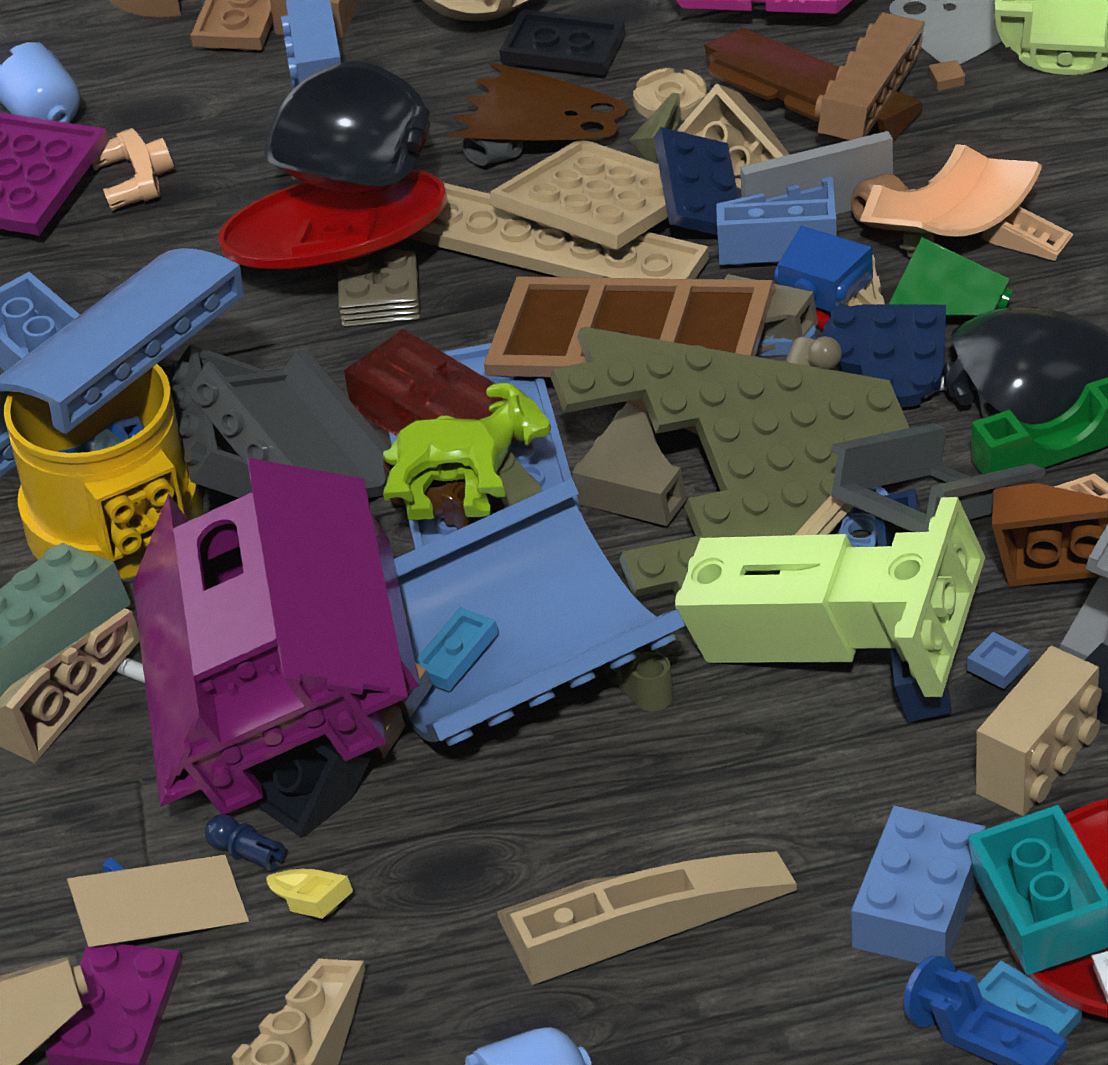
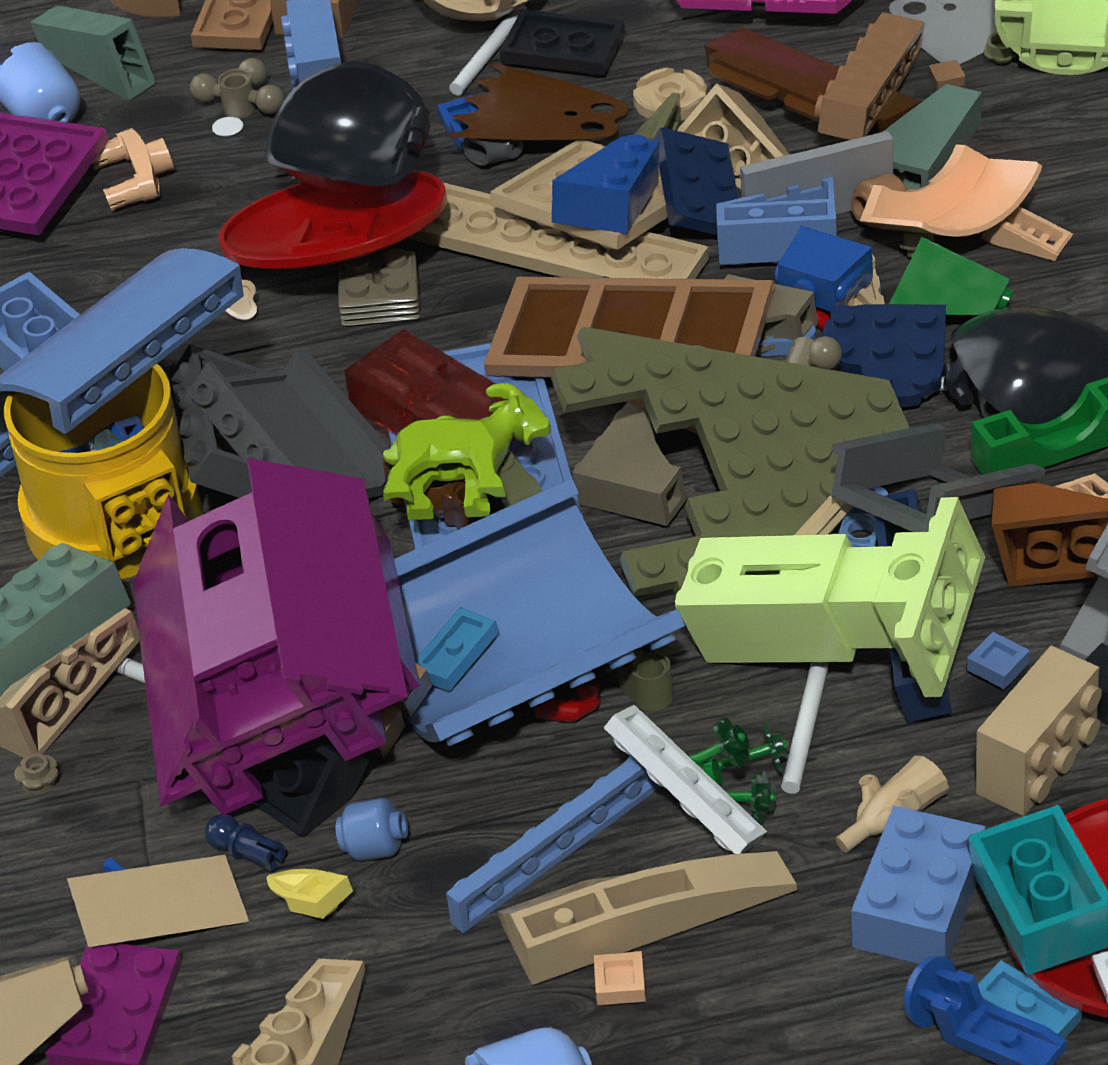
none -> dark tan plate [14,753,59,795]
none -> sand green slope [30,5,156,100]
none -> dark tan piece [190,58,285,118]
none -> white sticker [212,117,243,136]
none -> tan piece [224,280,257,322]
none -> medium blue head [335,797,408,862]
none -> blue slope [437,95,478,151]
none -> medium blue plate [446,755,662,933]
none -> white bar [450,5,528,96]
none -> red arm [535,681,601,722]
none -> blue wedge [551,135,660,234]
none -> light nougat plate [593,951,646,1006]
none -> white plate [604,705,767,854]
none -> dark green plant [689,717,788,825]
none -> white bar [781,662,829,794]
none -> tan piece [835,756,949,853]
none -> sand green slope [883,84,981,190]
none -> olive plate [983,32,1019,65]

